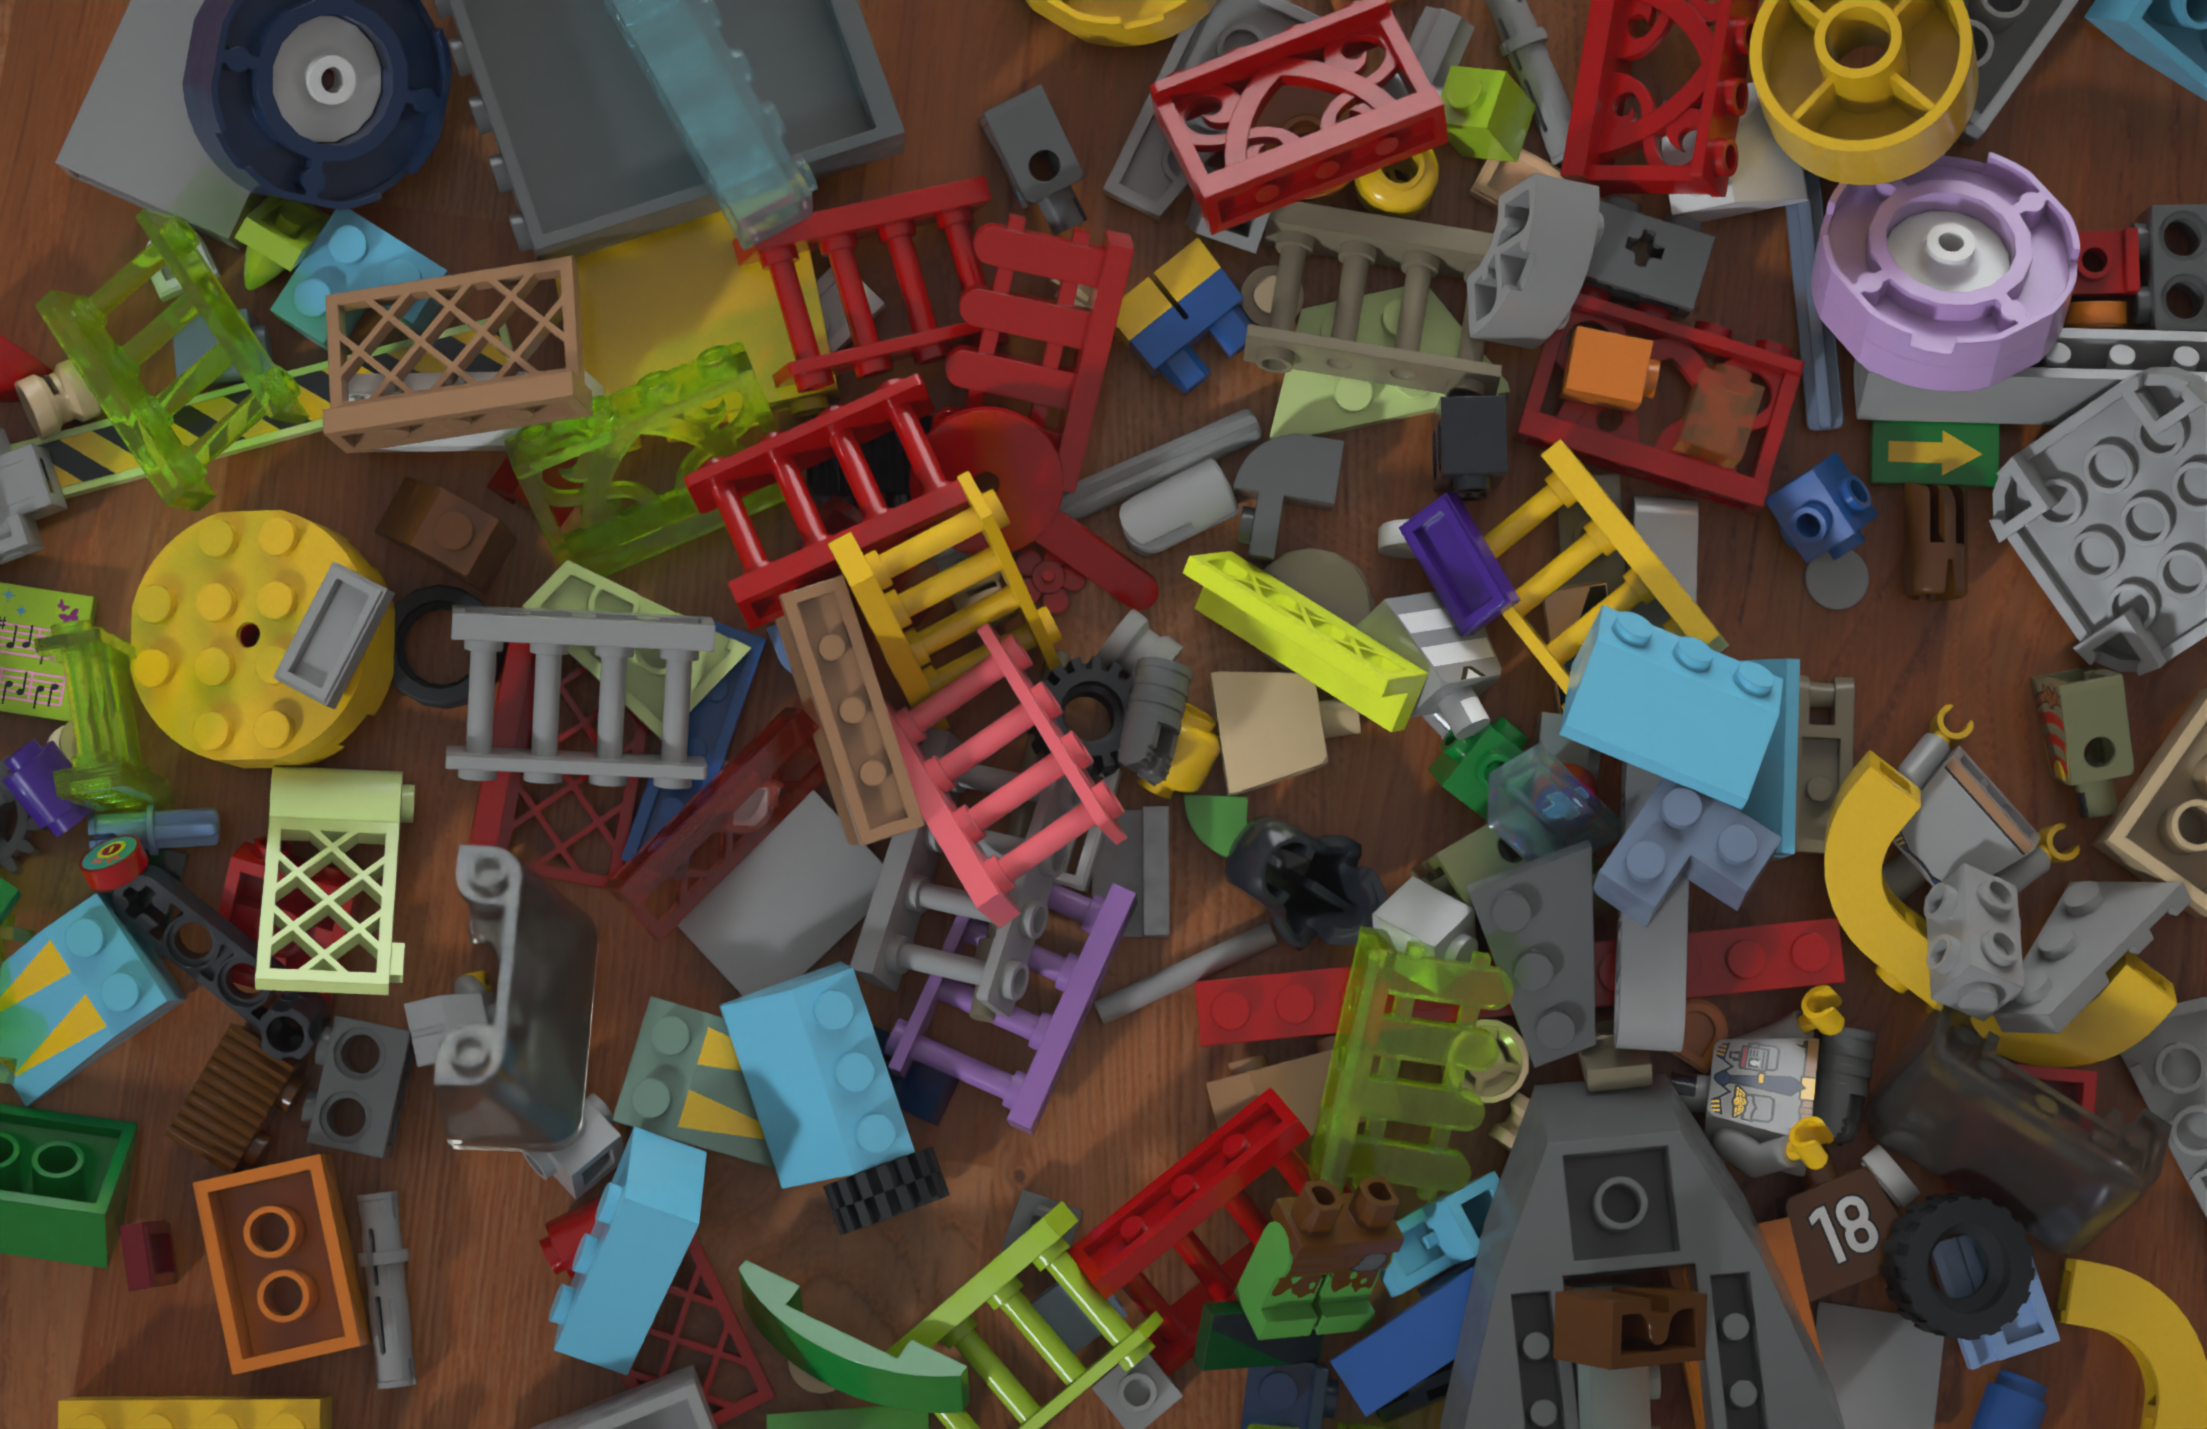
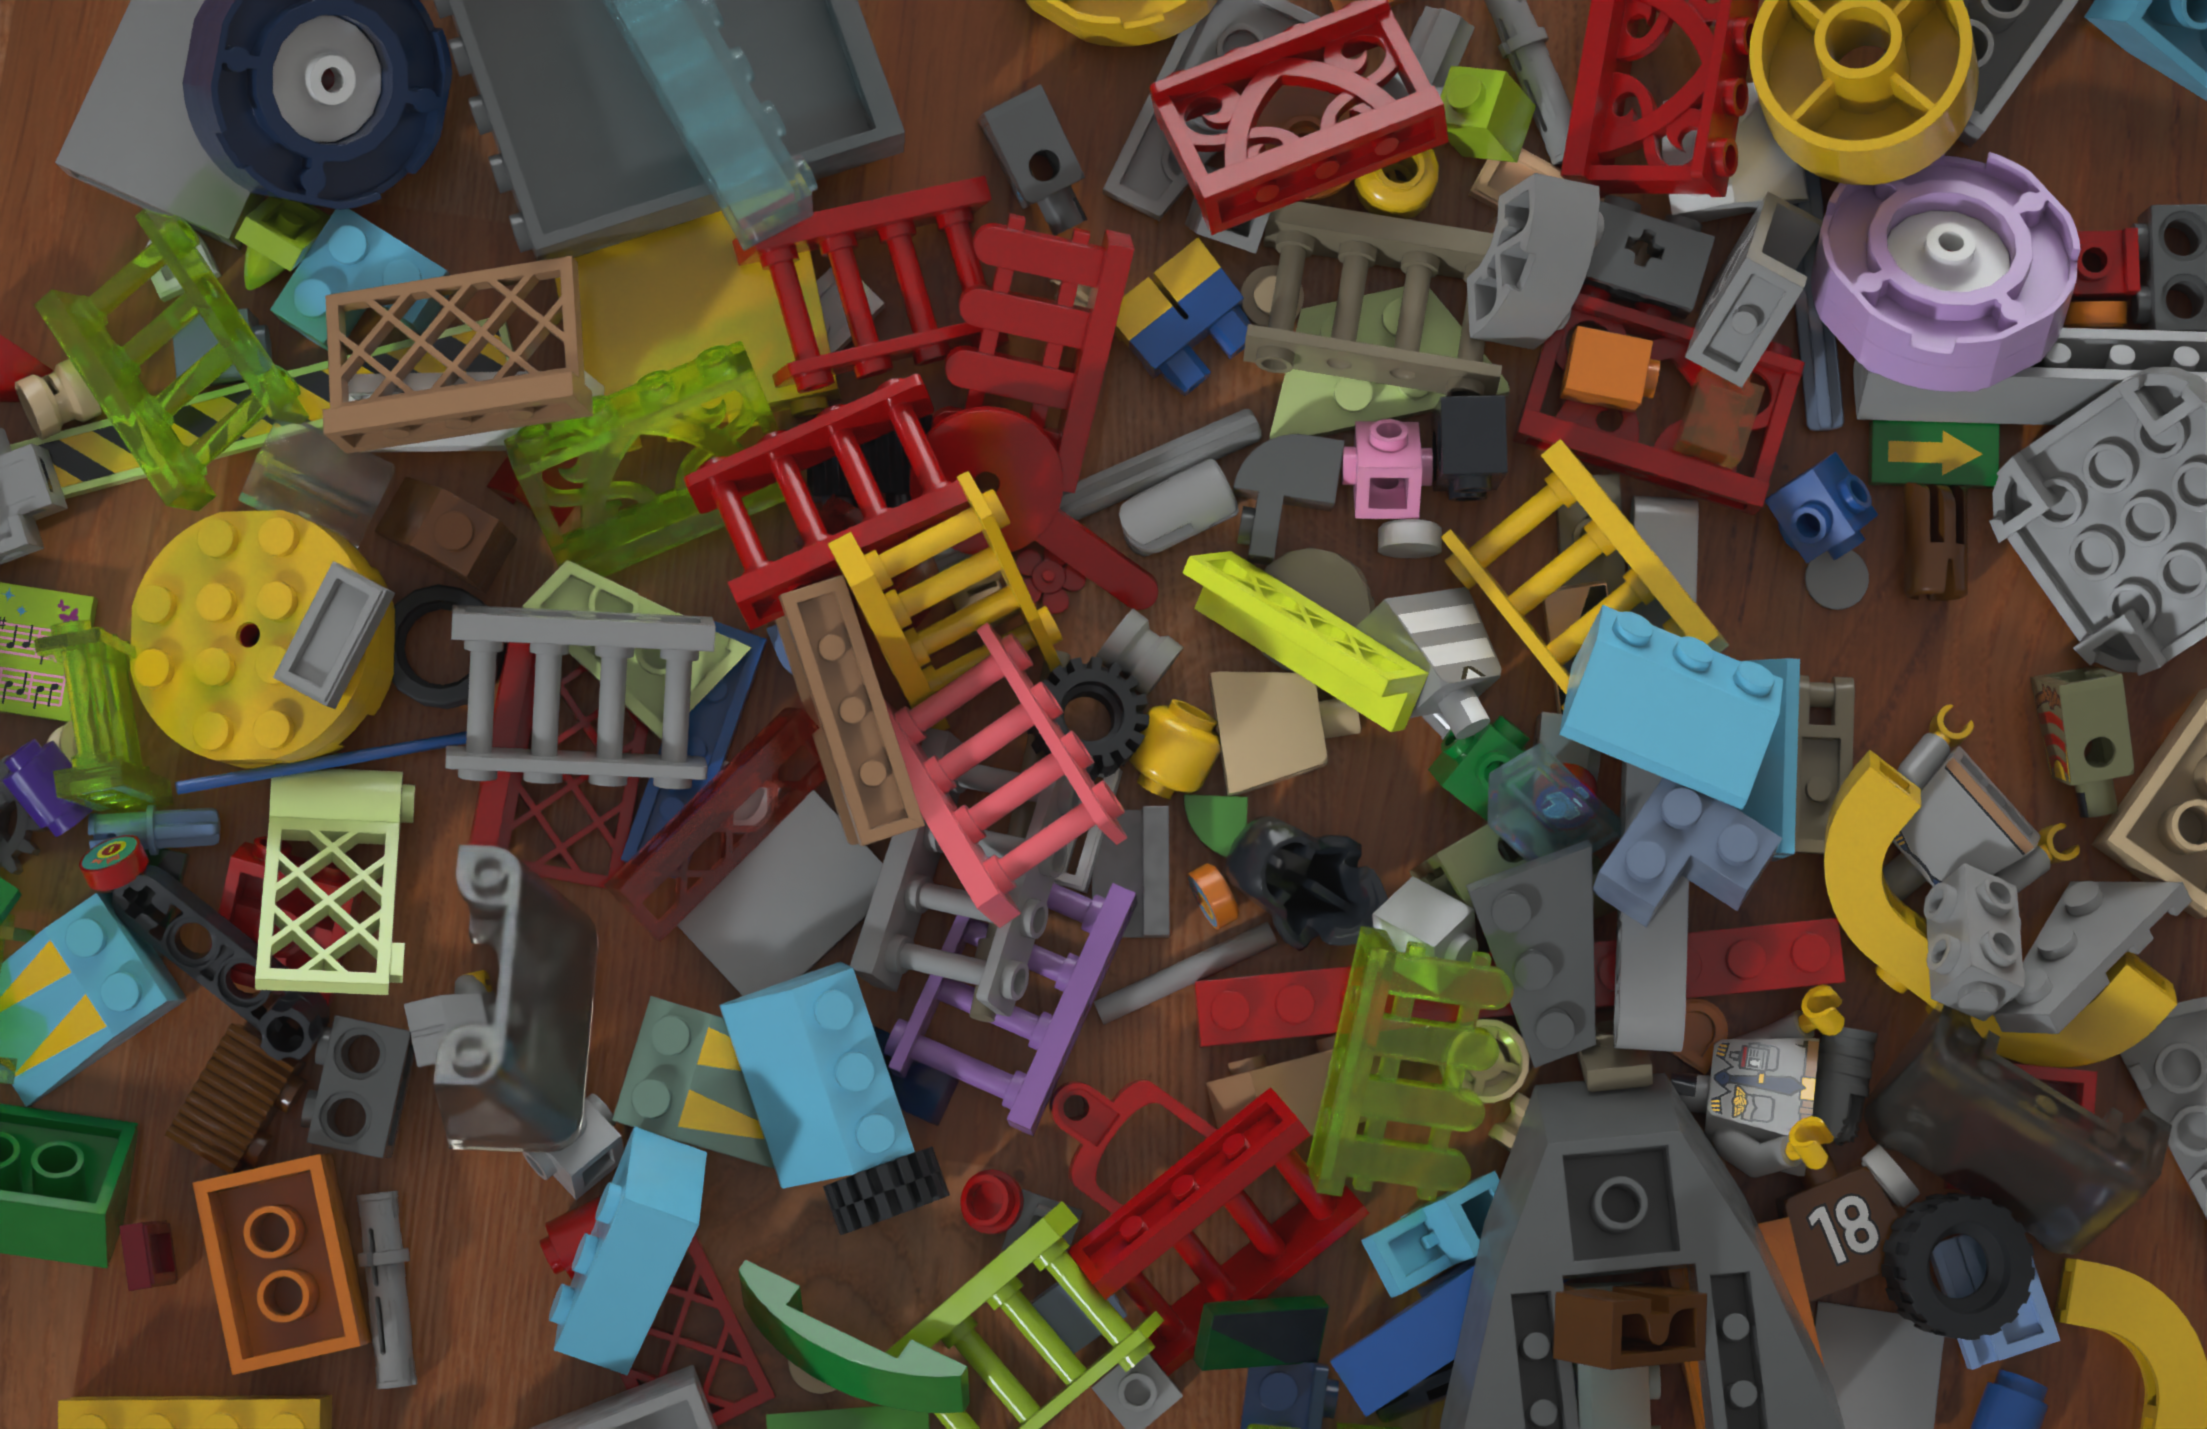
dark grey hinge [1117,657,1193,786] -> none
hips [1234,1176,1405,1340] -> none
dark purple tile [1398,492,1521,636] -> none
none -> blue piece [175,731,467,795]
none -> clear panel [238,412,396,549]
none -> red plate [960,1169,1024,1234]
none -> red piece [1049,1079,1217,1214]
none -> orange tile [1186,863,1239,930]
none -> bright pink brick [1341,419,1433,519]
none -> light grey panel [1685,191,1823,388]

